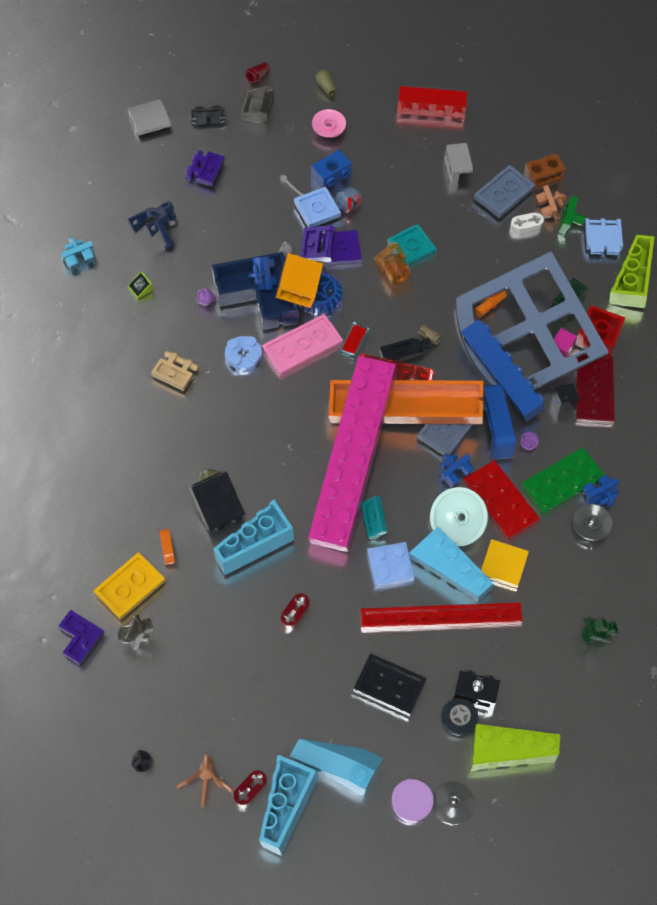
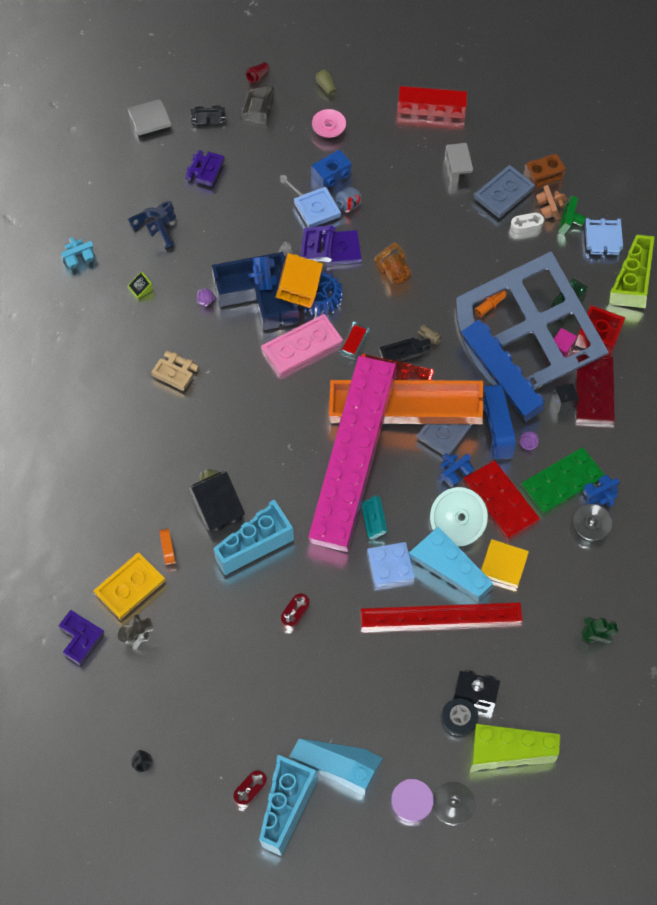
nougat plant [176,753,234,807] -> none
light blue plate [225,336,262,372] -> none
black plate [353,653,427,716] -> none
teal tile [388,224,437,267] -> none

